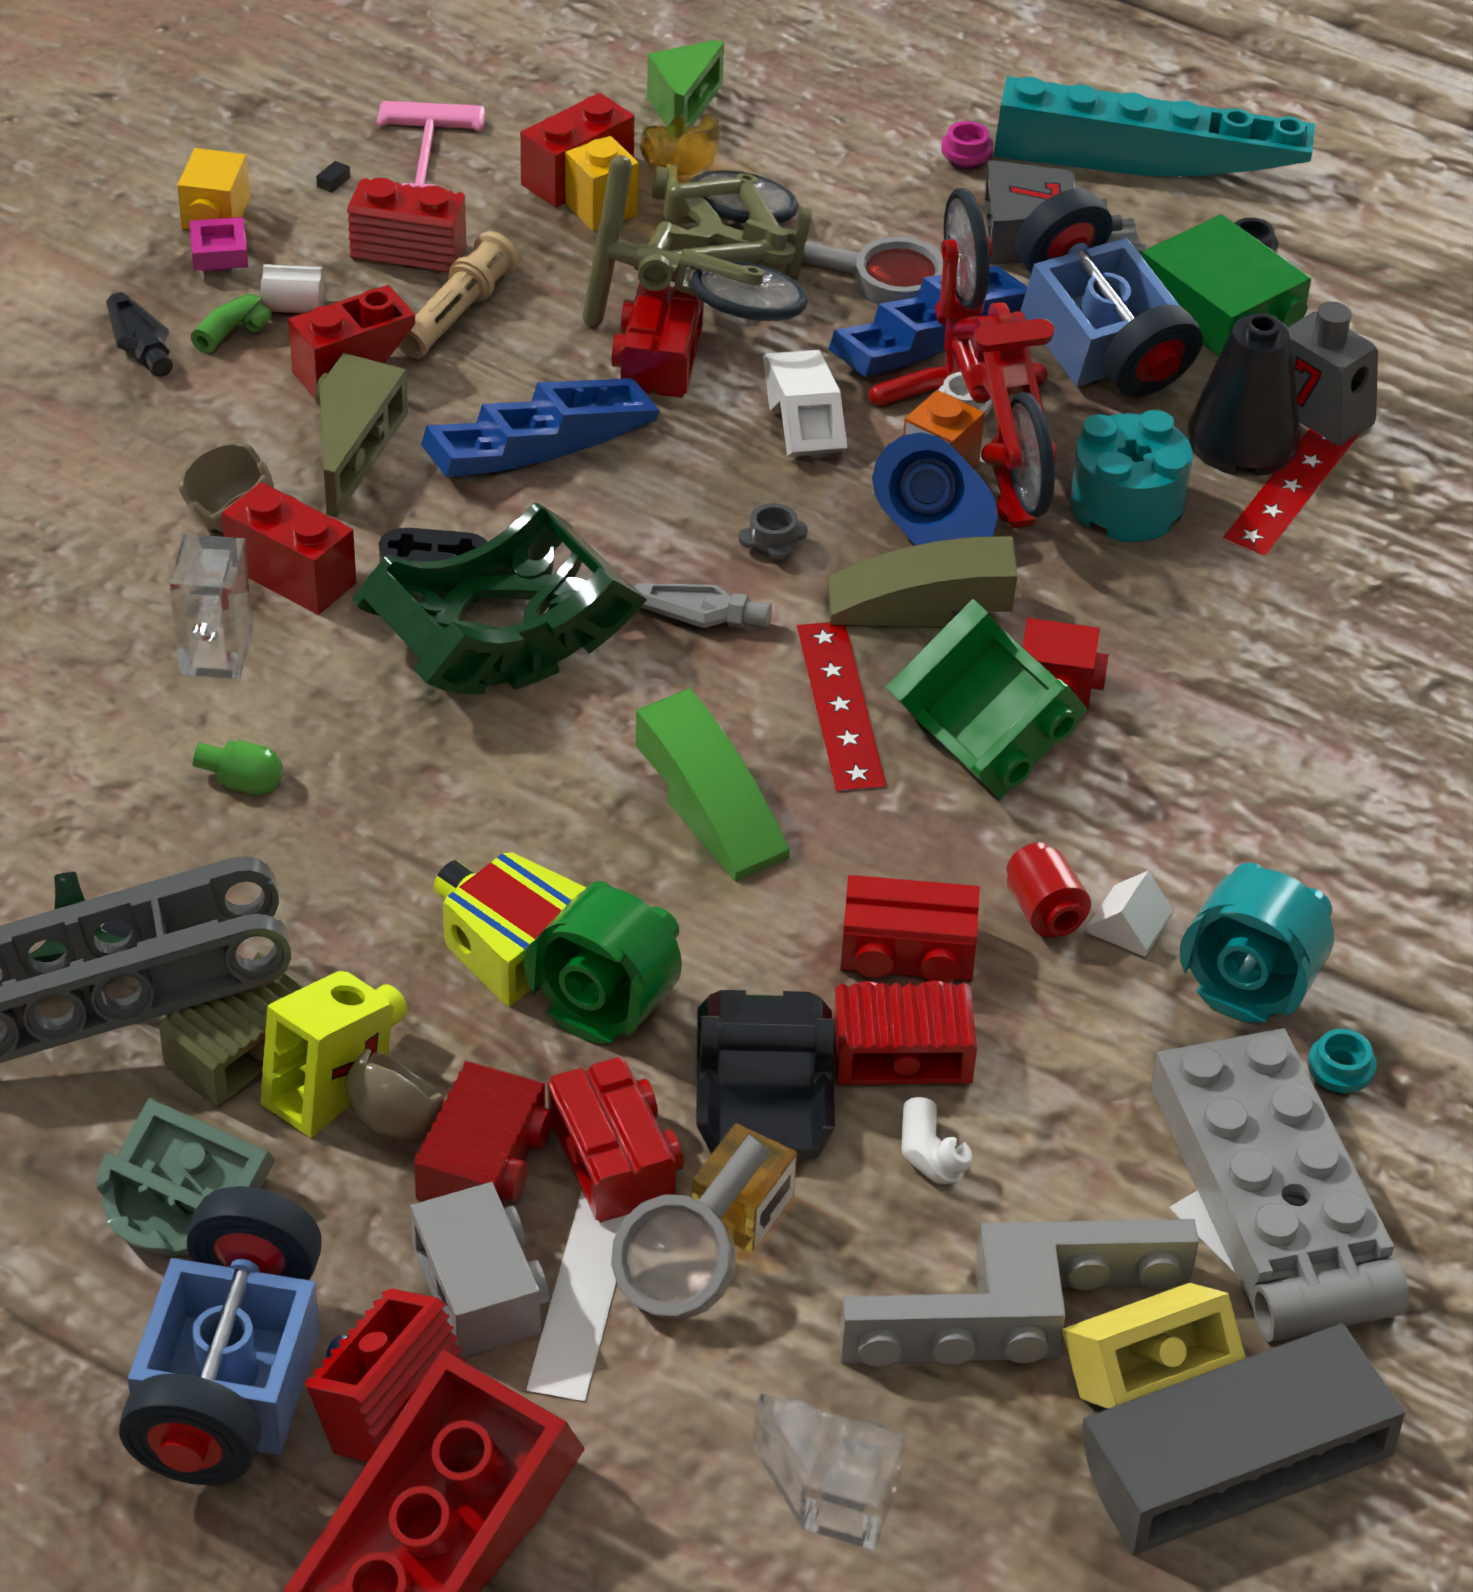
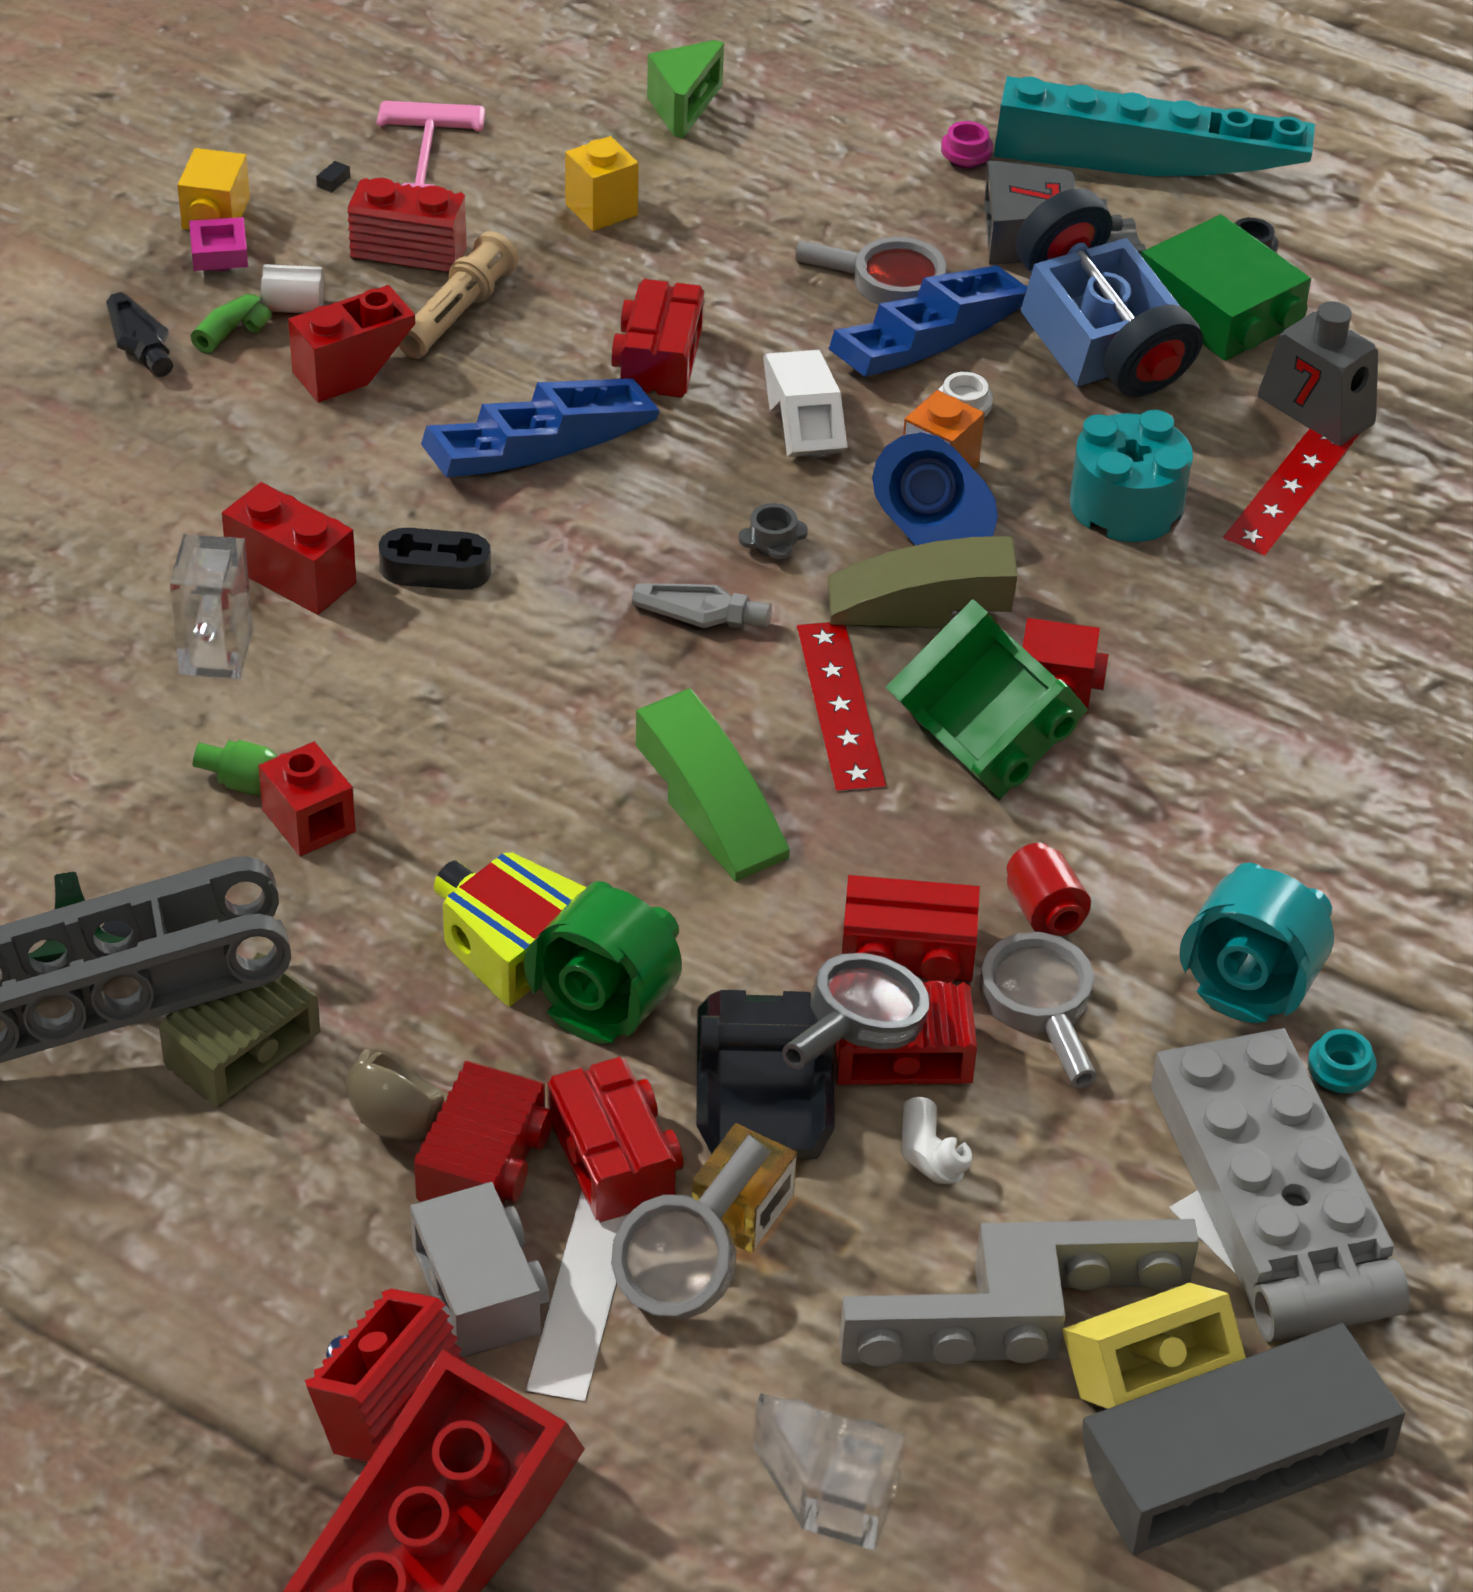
sand green slope [97,1098,276,1256] -> none
brick [119,1186,322,1485] -> none
dark tan hair [179,443,274,532] -> none
neon yellow torso [260,971,408,1138] -> none
olive slope [315,353,408,517] -> none
dark green fence [352,502,647,695] -> none
red brick [520,92,635,208] -> none
olive piece [582,155,812,327] -> none
clear yellow hair [640,114,722,176] -> none
red piece [869,188,1056,528] -> none
white slope [1086,871,1174,957] -> none
black cone [1188,313,1301,476] -> none
none -> red brick [258,741,356,857]
none -> dark grey piece [782,953,929,1069]
none -> light grey piece [979,932,1097,1088]

